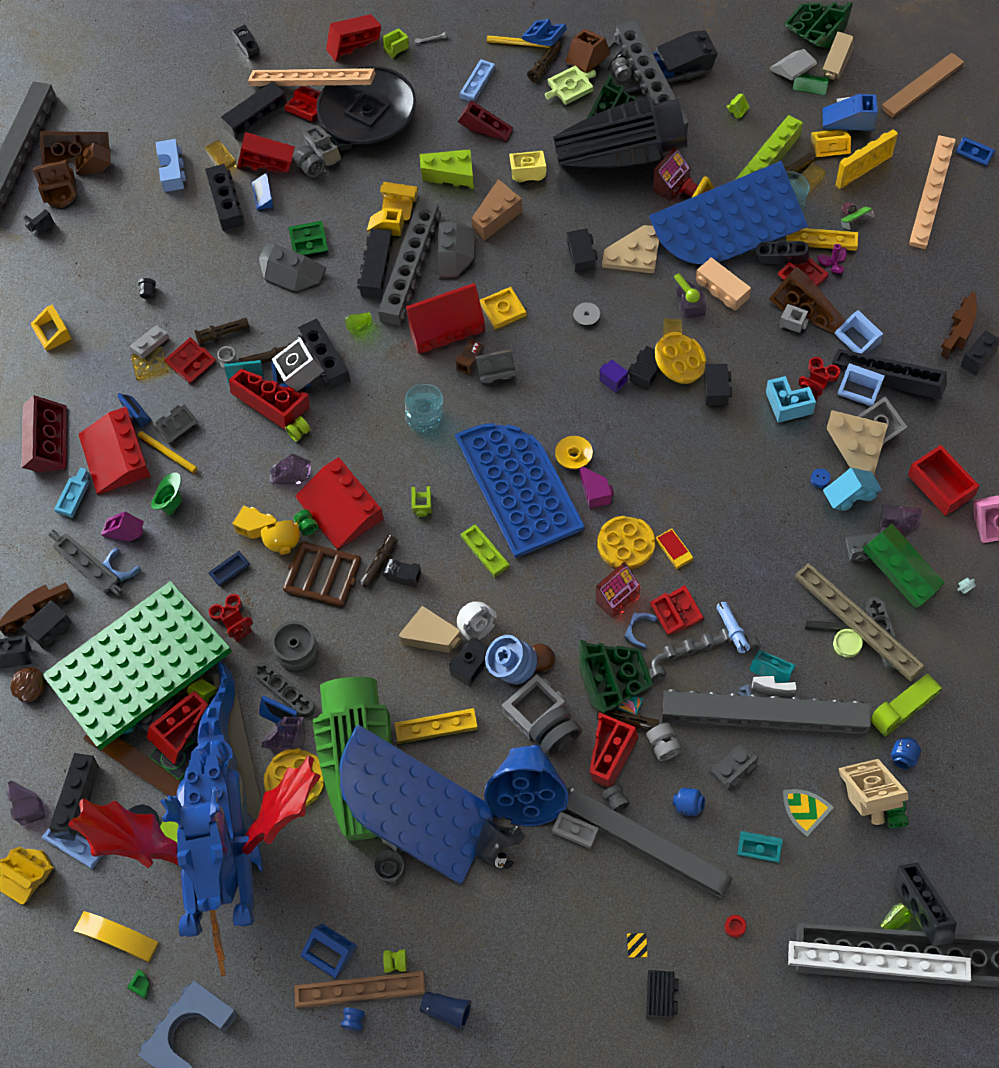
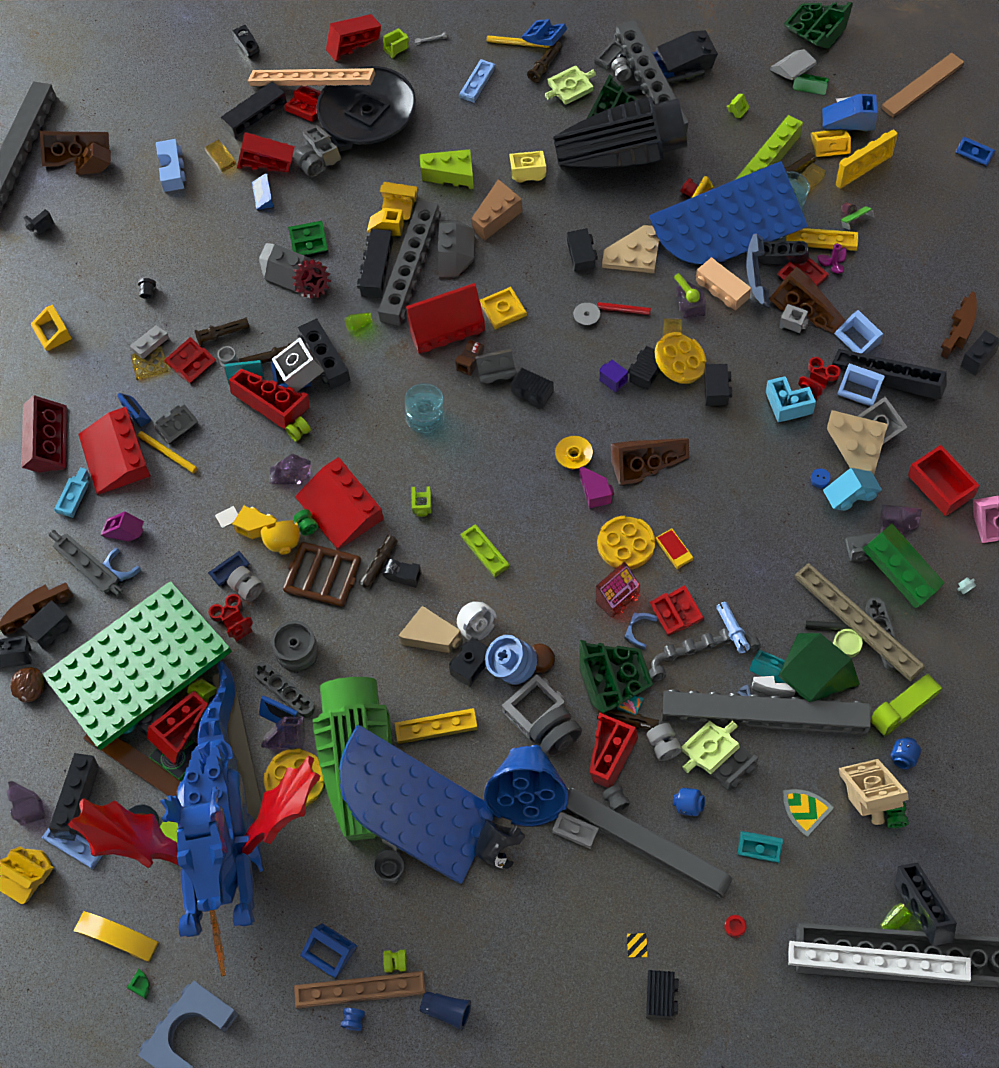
reddish brown piece [33,160,77,209] -> none
green piece [151,473,182,515] -> none
black brick [205,164,244,231] -> none
blue plate [455,423,585,558] -> none
dark red slope [457,100,513,141] -> none
reddish brown slope [565,29,611,73] -> none
clear red slope [653,147,691,201] -> none
tan slope [823,32,854,80] -> none
light nougat plate [908,135,955,250] -> none
none -> white sticker [215,506,238,528]
none -> light grey wheel [227,566,264,602]
none -> dark red gear [292,260,331,299]
none -> black brick [511,368,554,407]
none -> red bar [597,302,651,315]
none -> reddish brown wedge [611,438,689,485]
none -> yellowish green plate [681,721,740,774]
none -> sand blue slope [747,234,770,307]
none -> dark green wedge [778,633,860,703]

